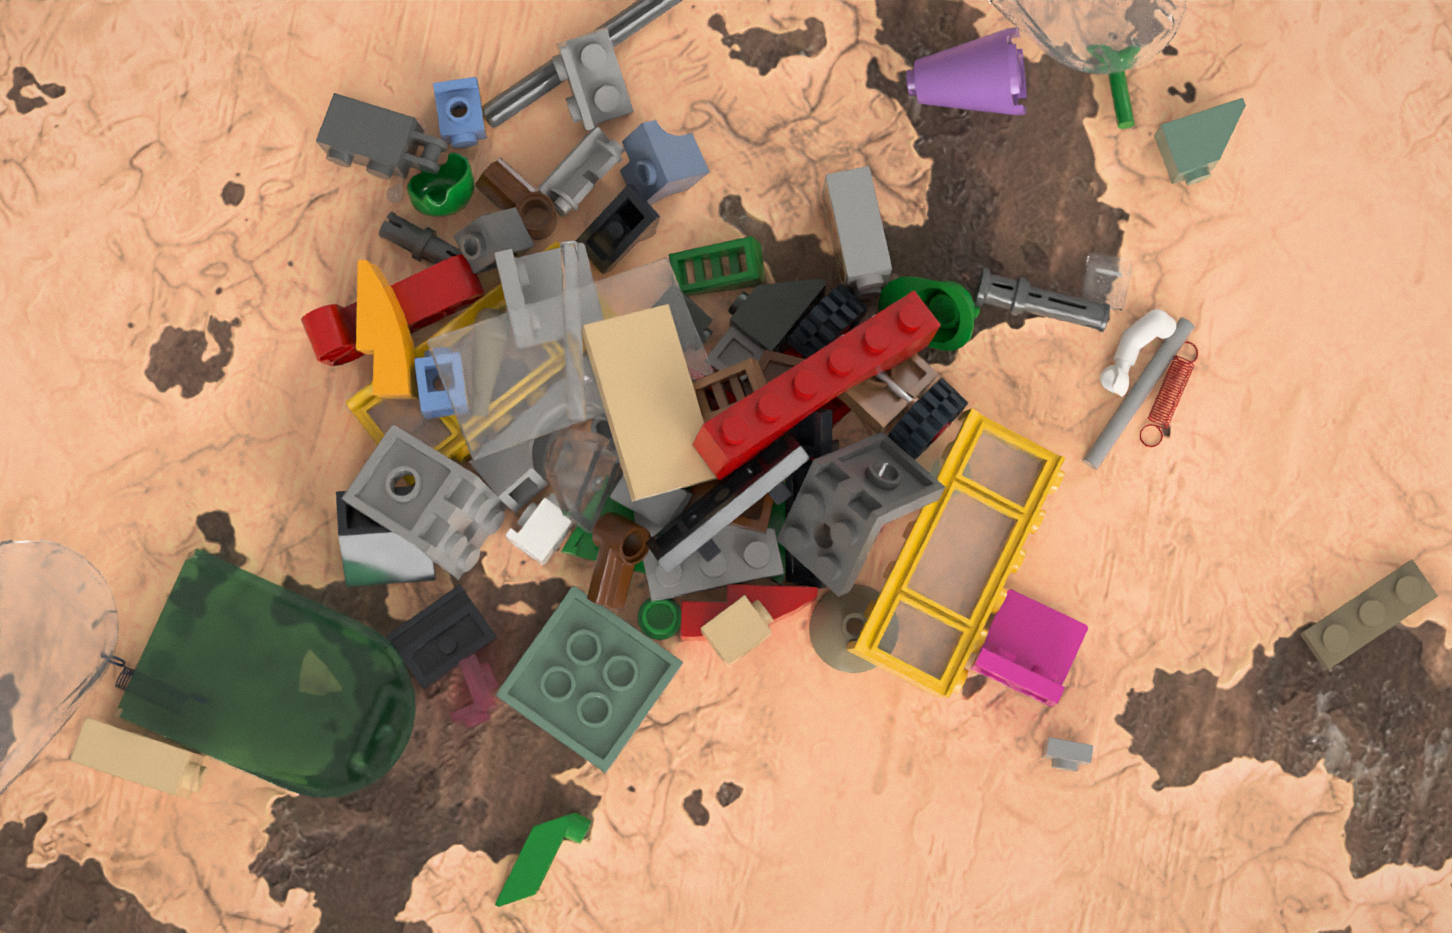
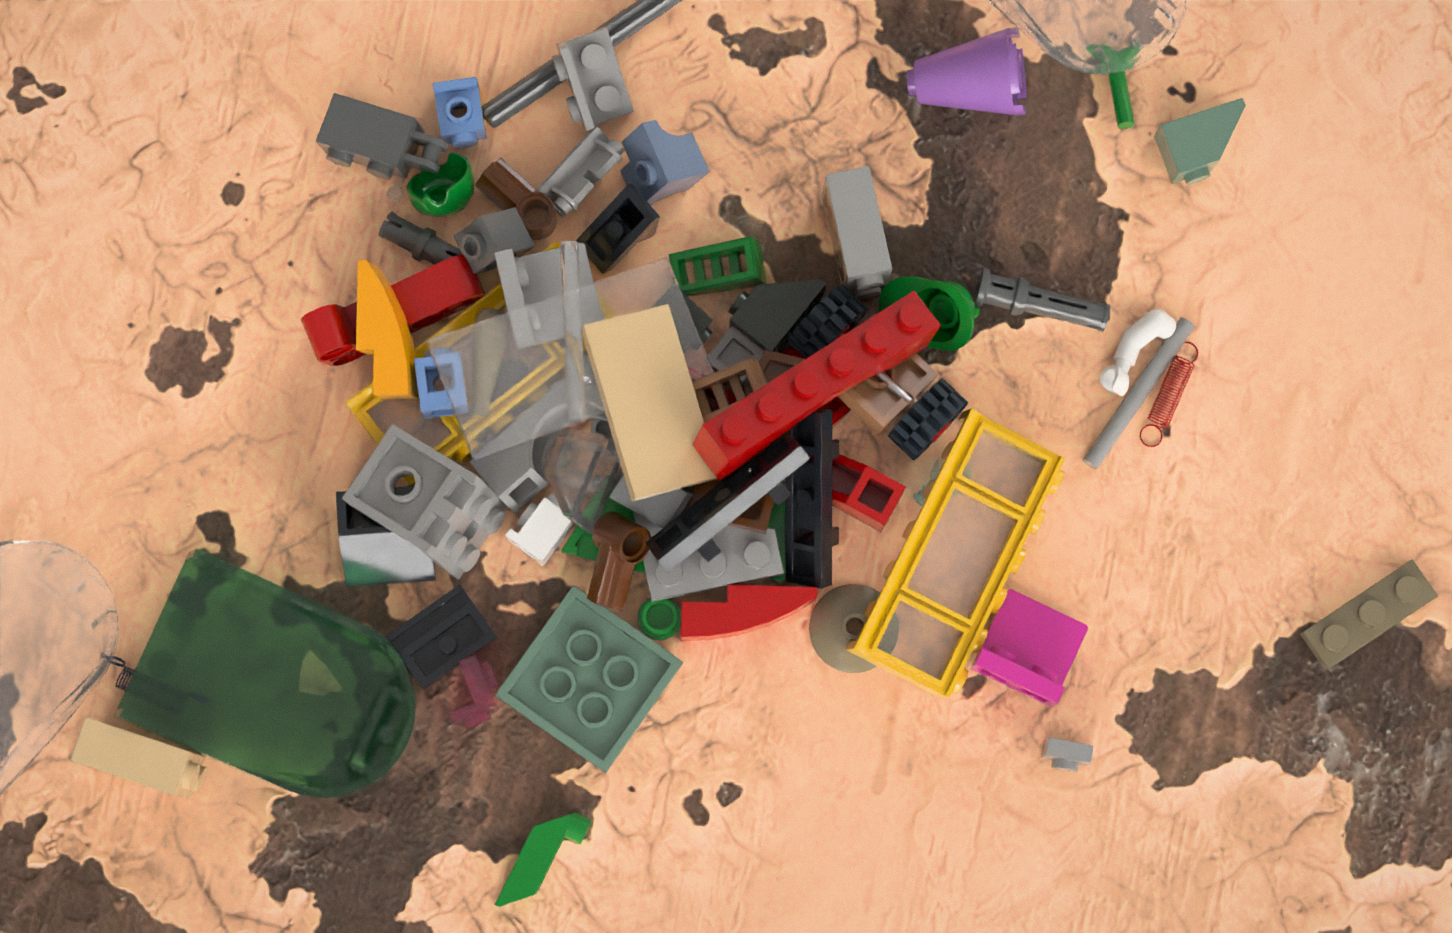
tan brick [701,596,773,668] -> none
dark grey bracket [777,432,945,597] -> none
clear slope [1080,253,1133,311] -> none

